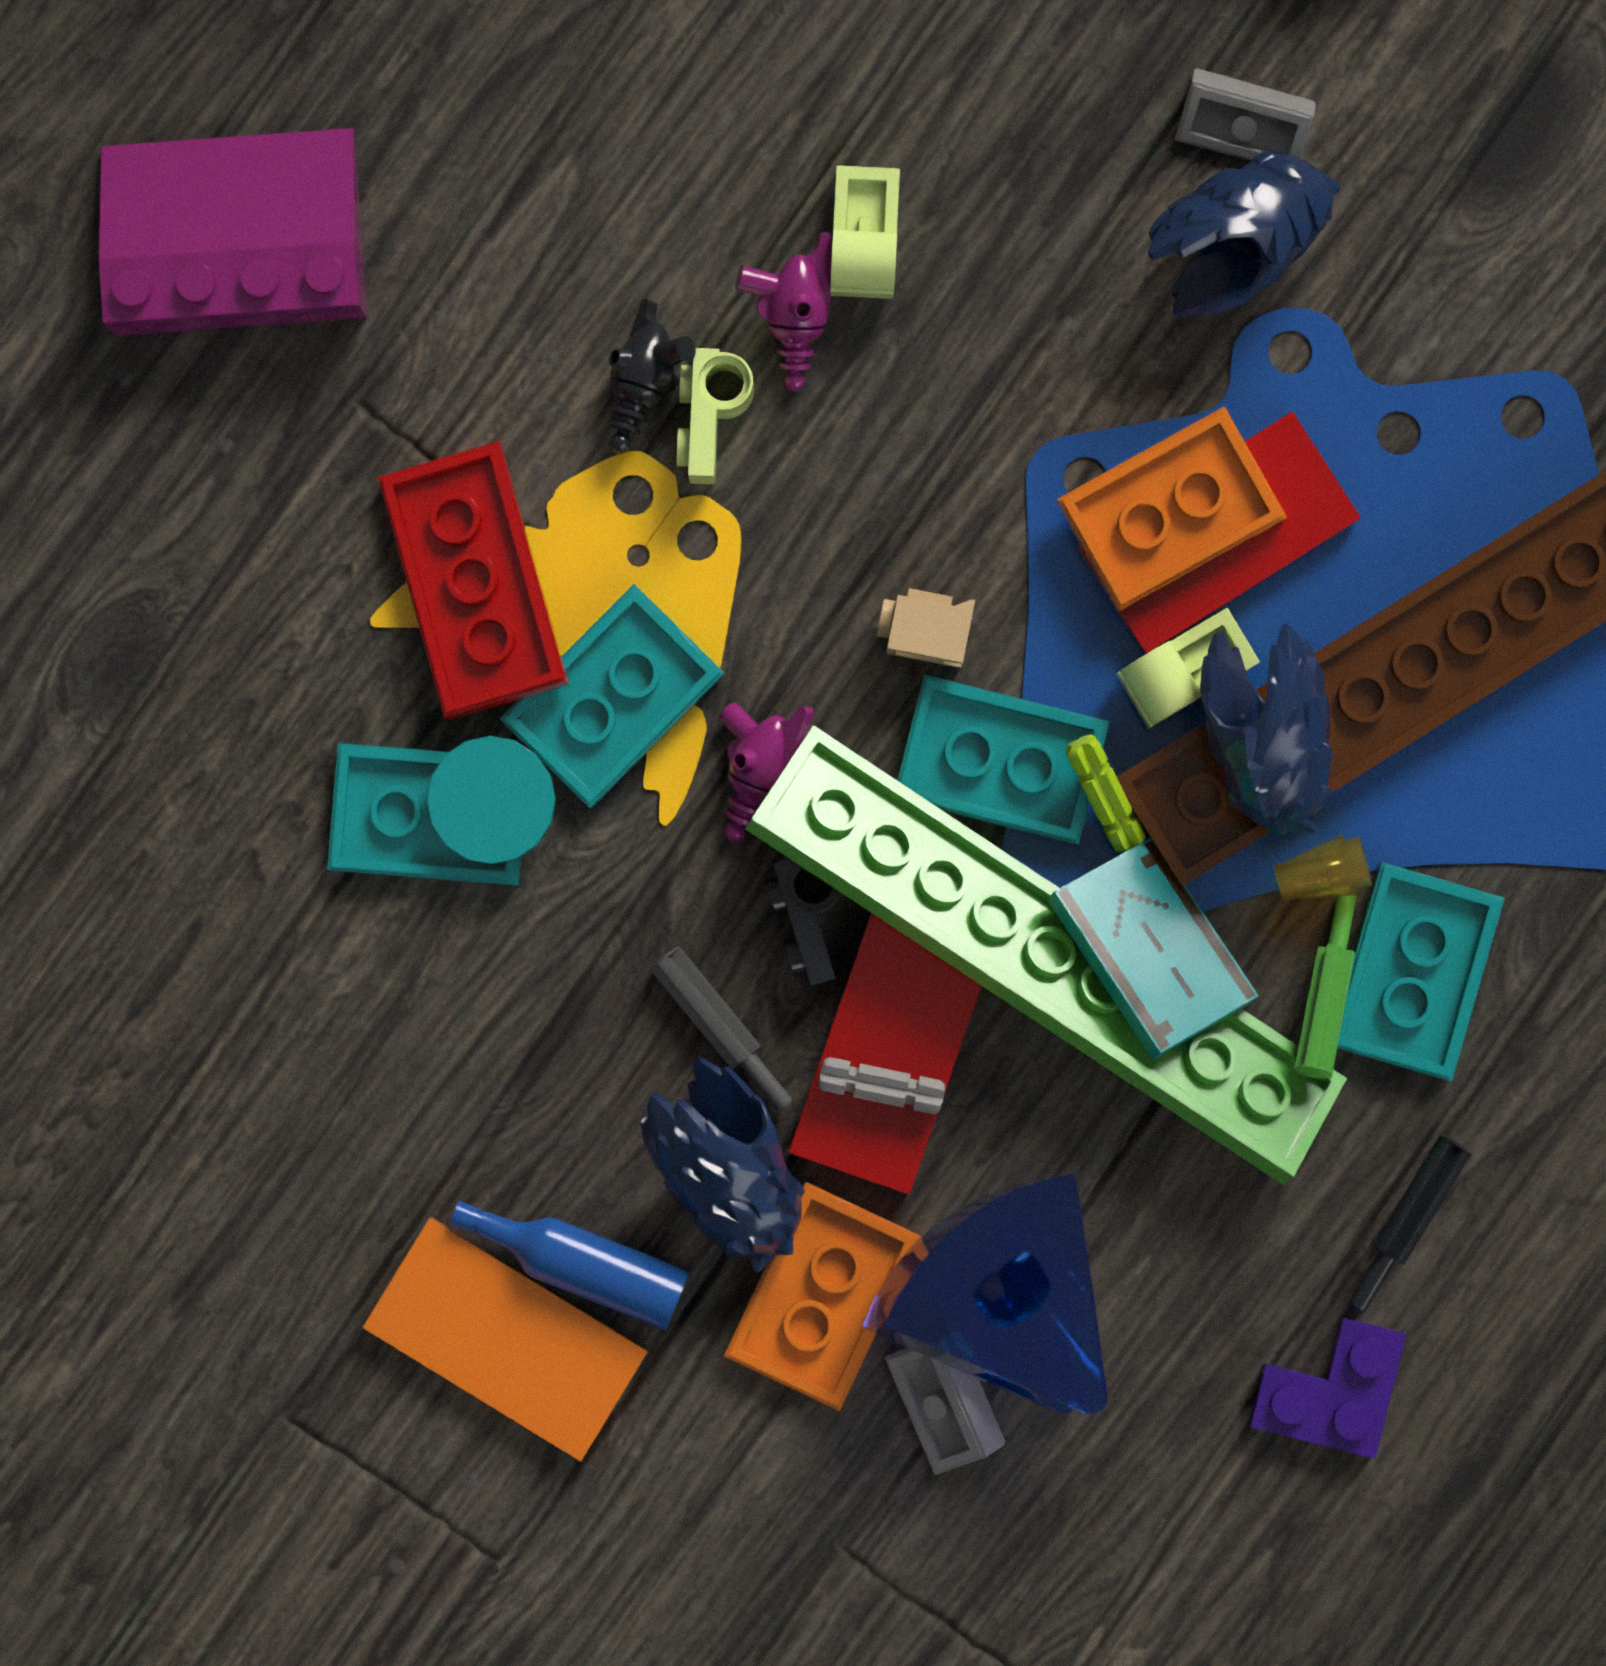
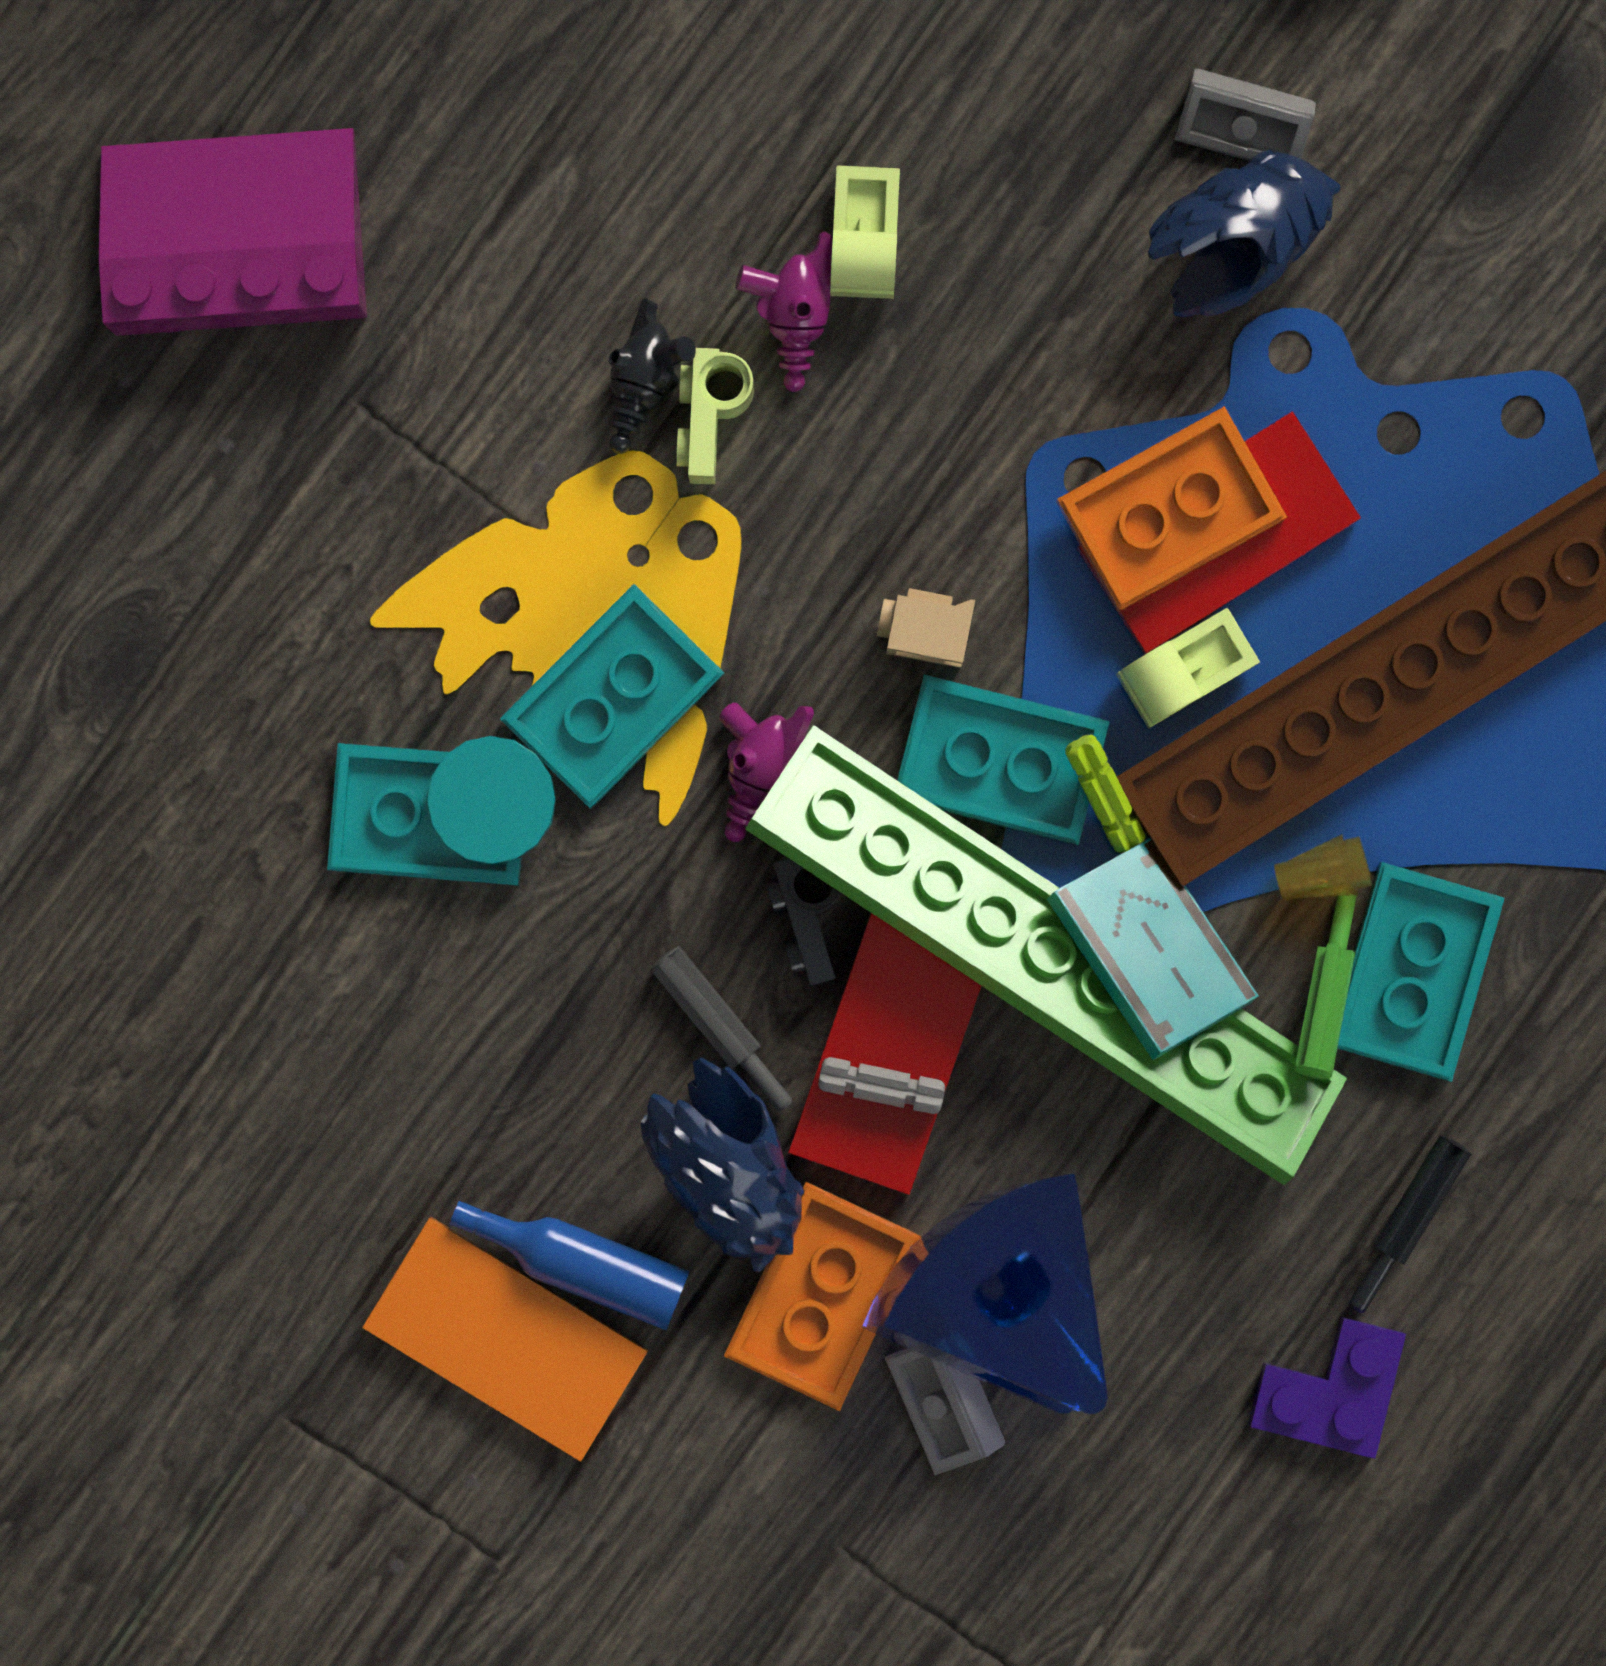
red tile [378,441,570,721] -> none
dark blue head [1200,624,1333,837] -> none

